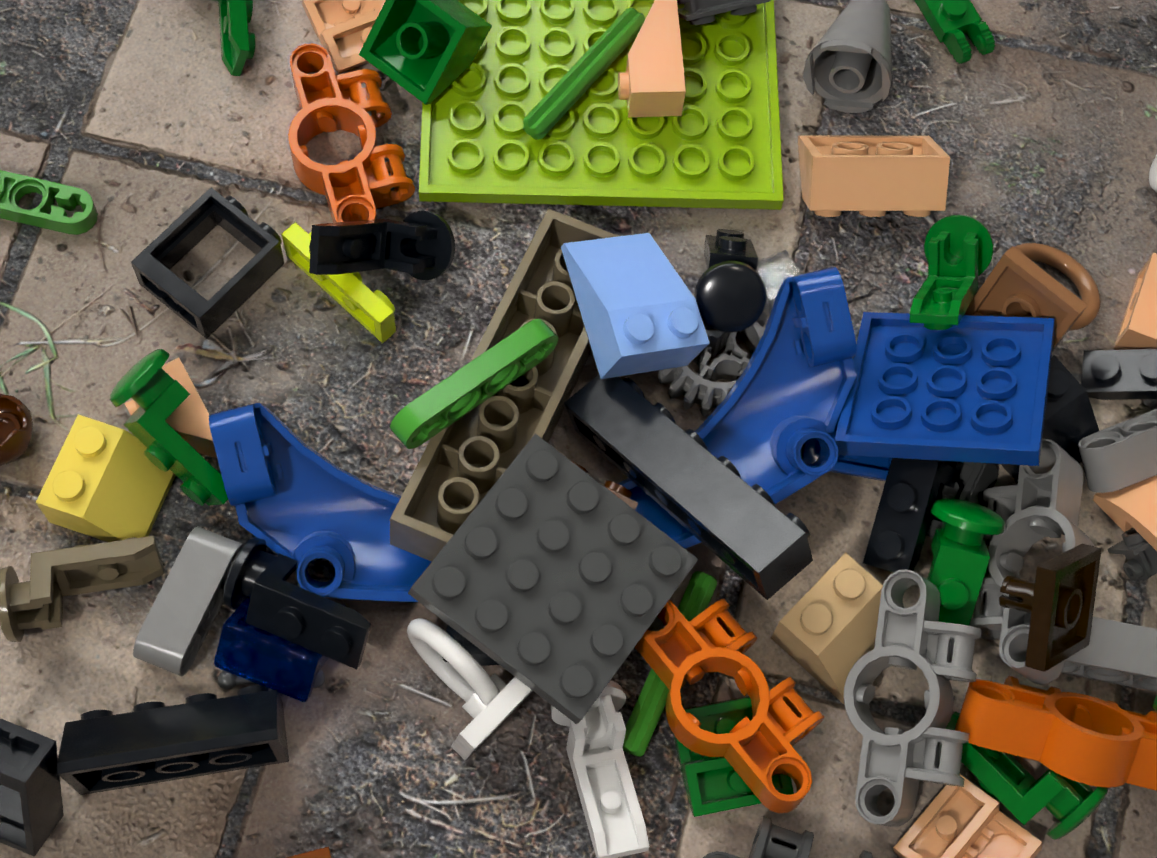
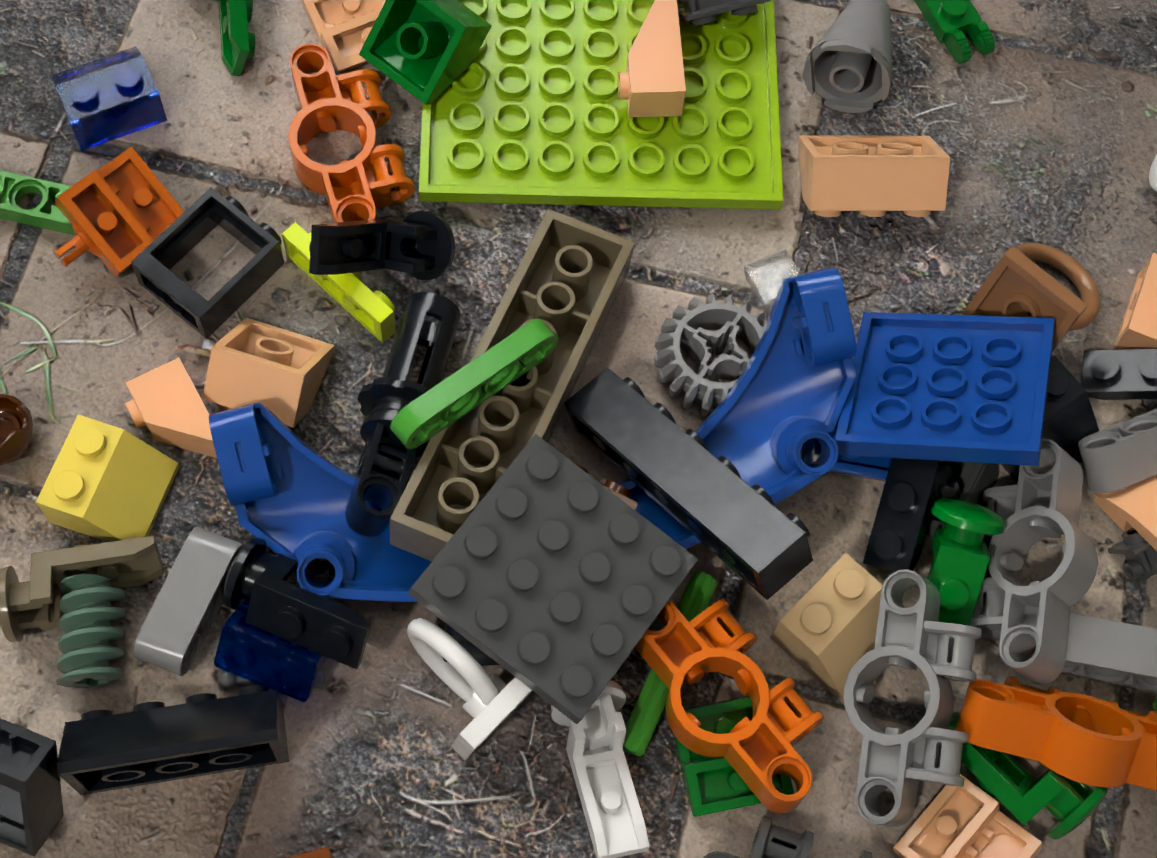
green piece [110,349,228,506] -> none
bright green axle [523,8,645,140] -> none
light blue slope [561,233,710,379] -> none
black piece [694,229,767,332] -> none
green piece [910,214,993,330] -> none
dark brown tile [999,544,1102,672] -> none
none -> clear blue slope [51,46,167,151]
none -> orange plate [53,146,185,278]
none -> sand green piece [56,574,126,688]
none -> light nougat slope [202,318,335,428]
none -> black piece [345,292,461,537]

